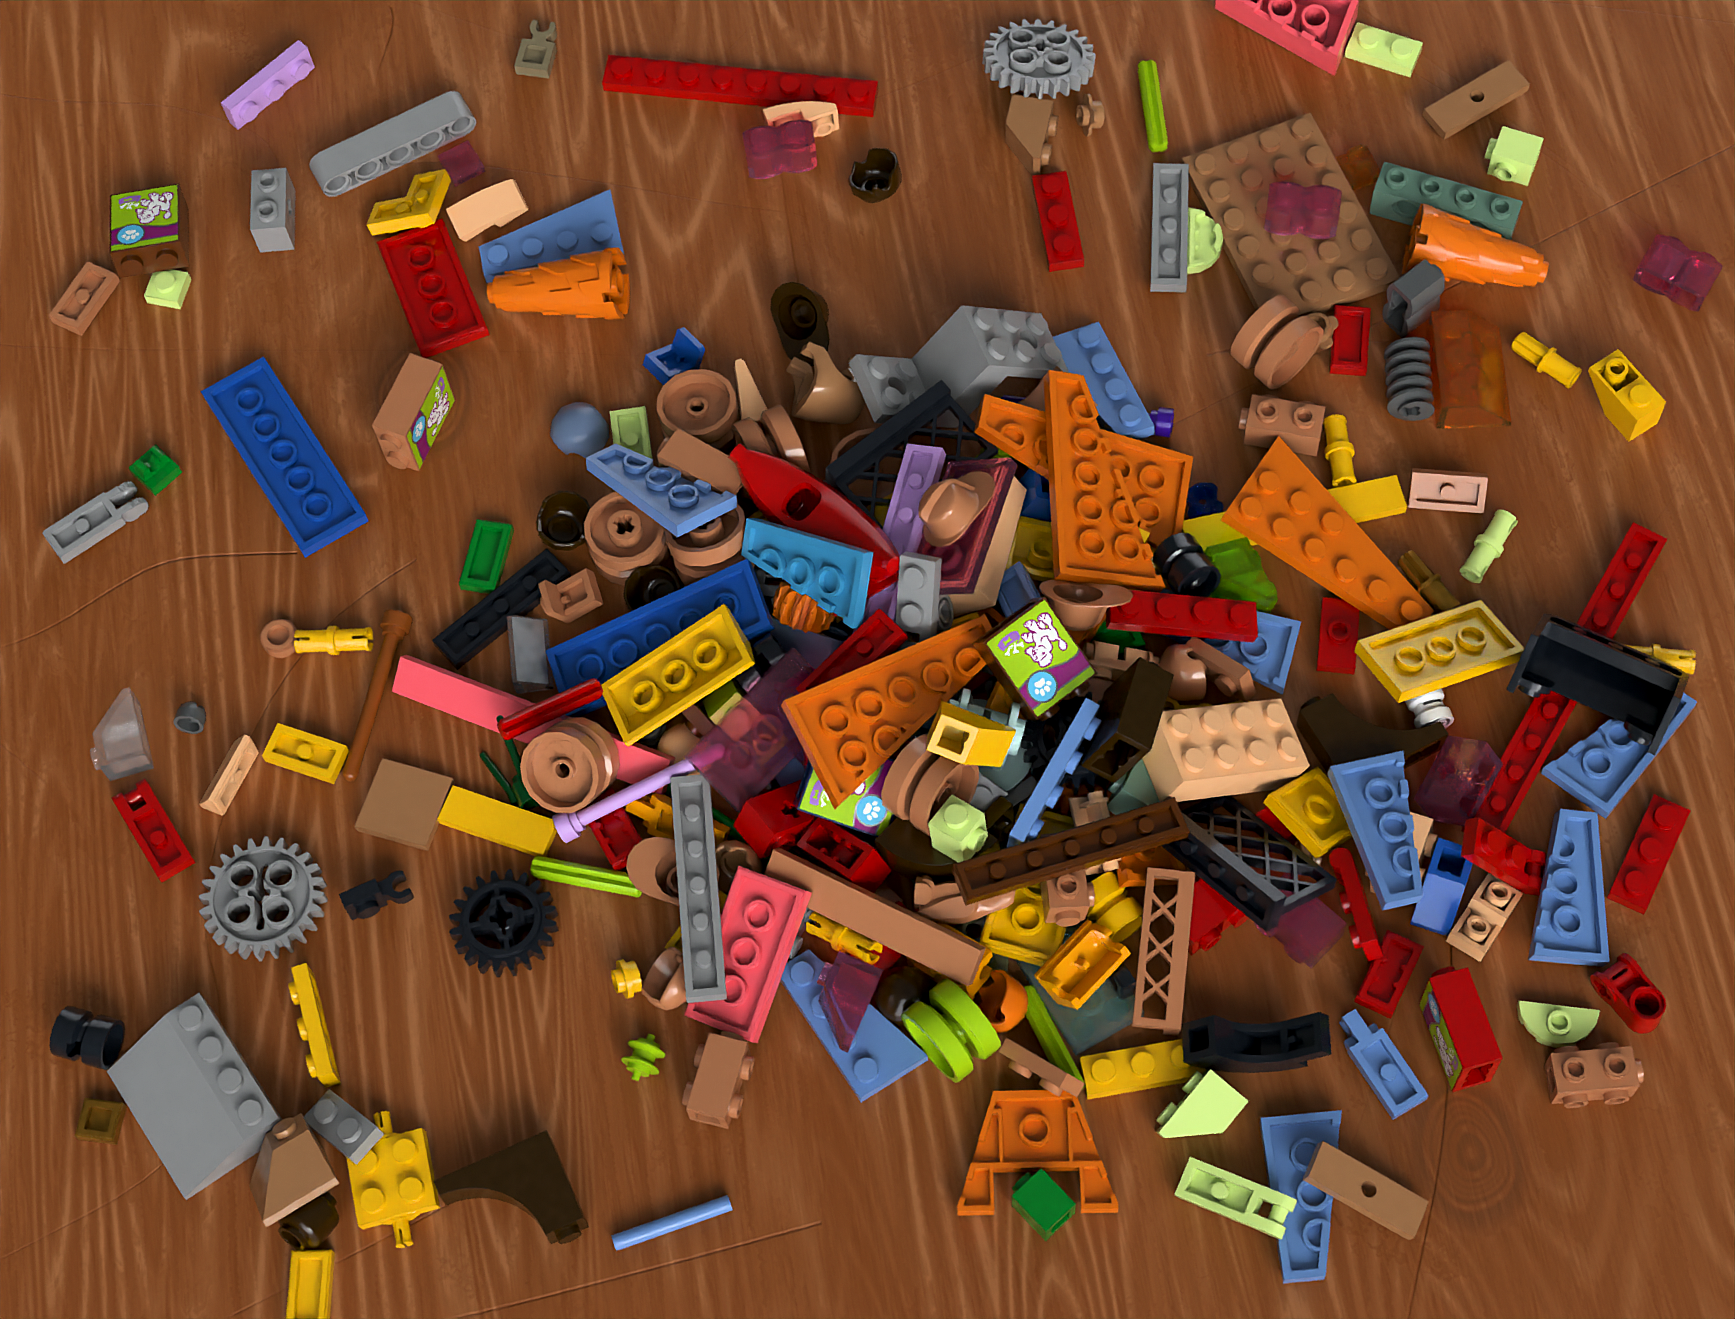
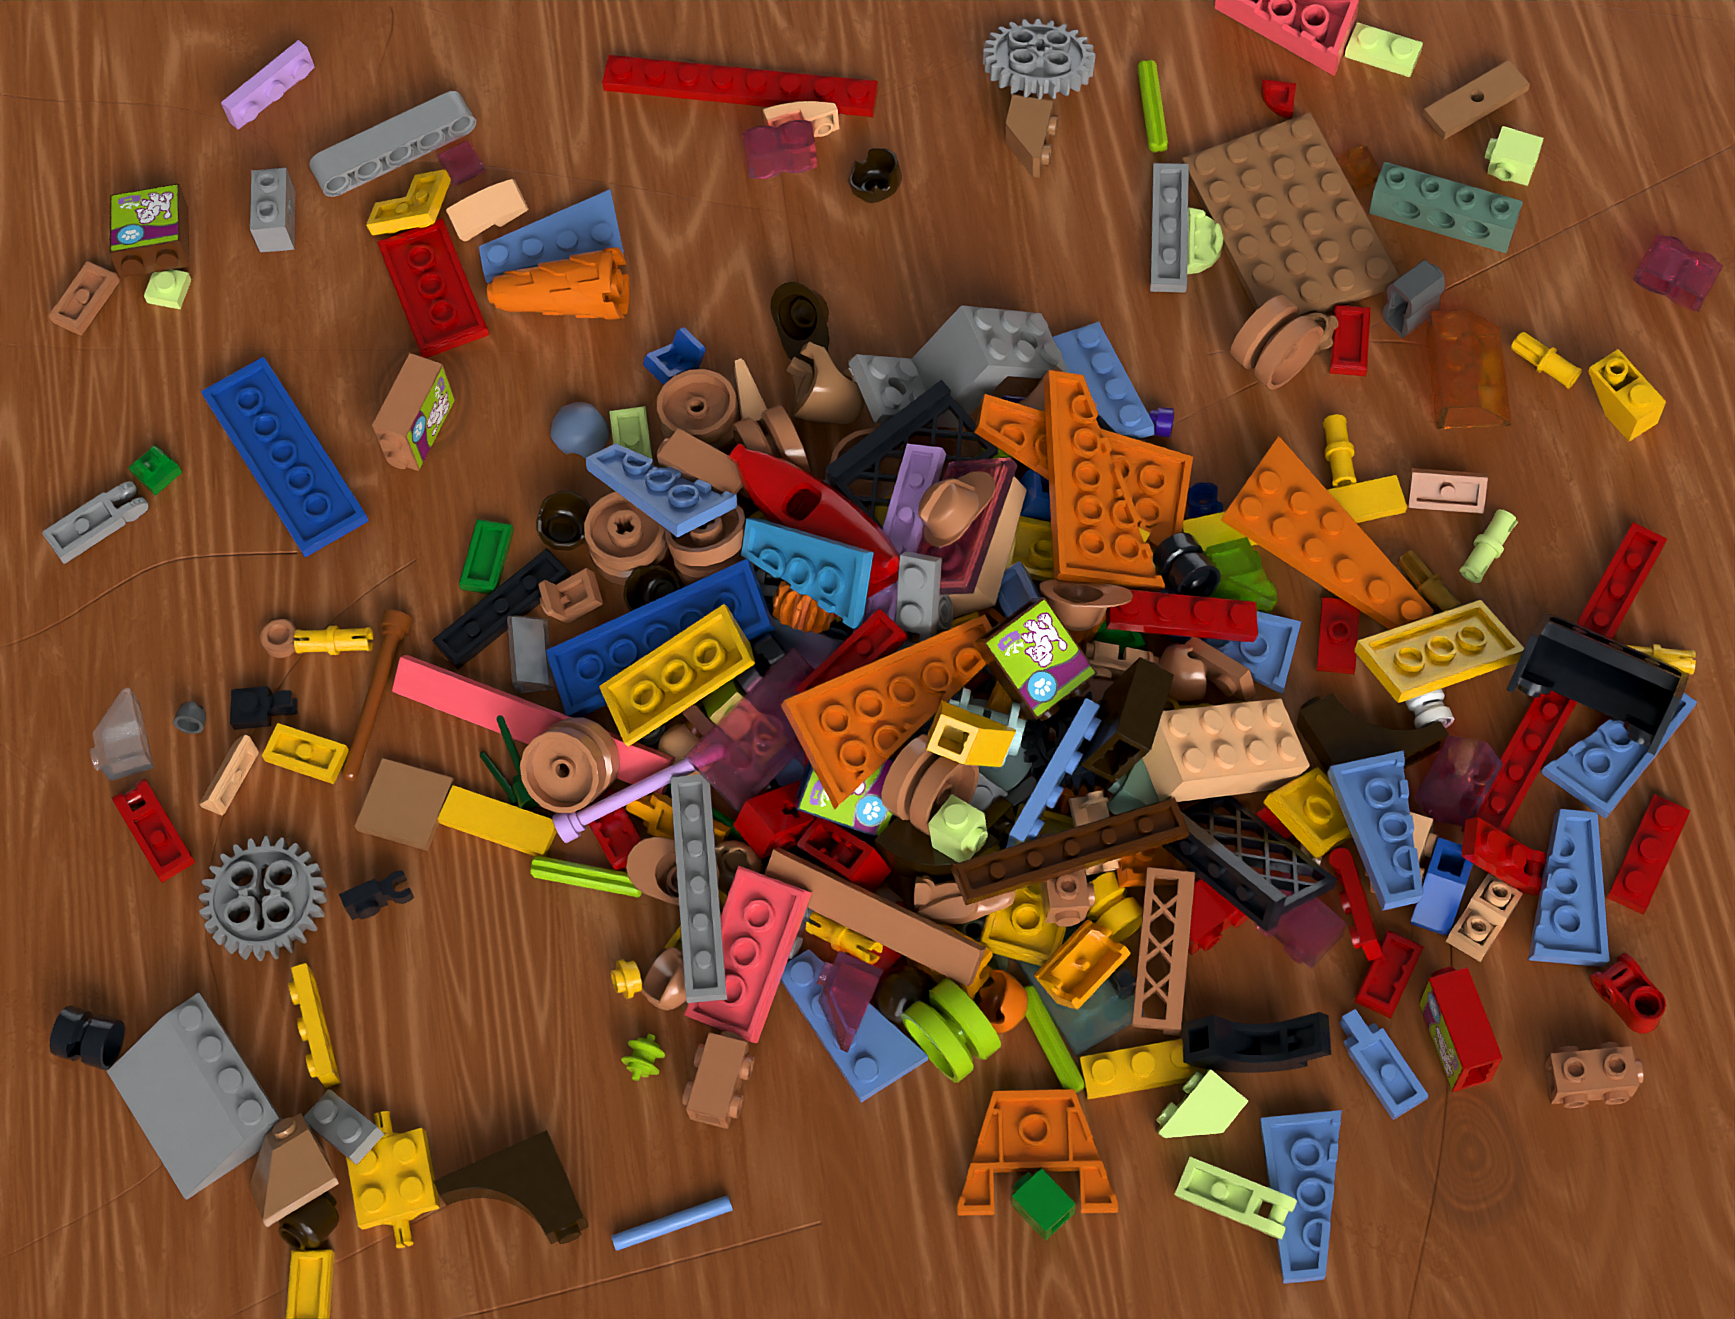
pearl gold tile [75,1098,127,1145] -> none
black gear [449,869,559,978] -> none
red axle [497,678,603,740] -> none
dark tan plate [514,20,557,78] -> none
nougat plate [998,1038,1085,1097] -> none
red plate [1032,171,1084,272] -> none
medium nougat plate [1076,94,1104,136] -> none
nougat brick [1239,394,1325,456] -> none
clear pink brick [1264,181,1342,239] -> none
medium nougat tile [1302,1141,1429,1240] -> none
dark grey piece [1384,337,1435,421] -> none
orange cone [1402,203,1549,287] -> none
yellowish green plate [1517,1001,1600,1048] -> none
none -> black plate [230,686,298,730]
none -> red tile [1261,79,1297,119]

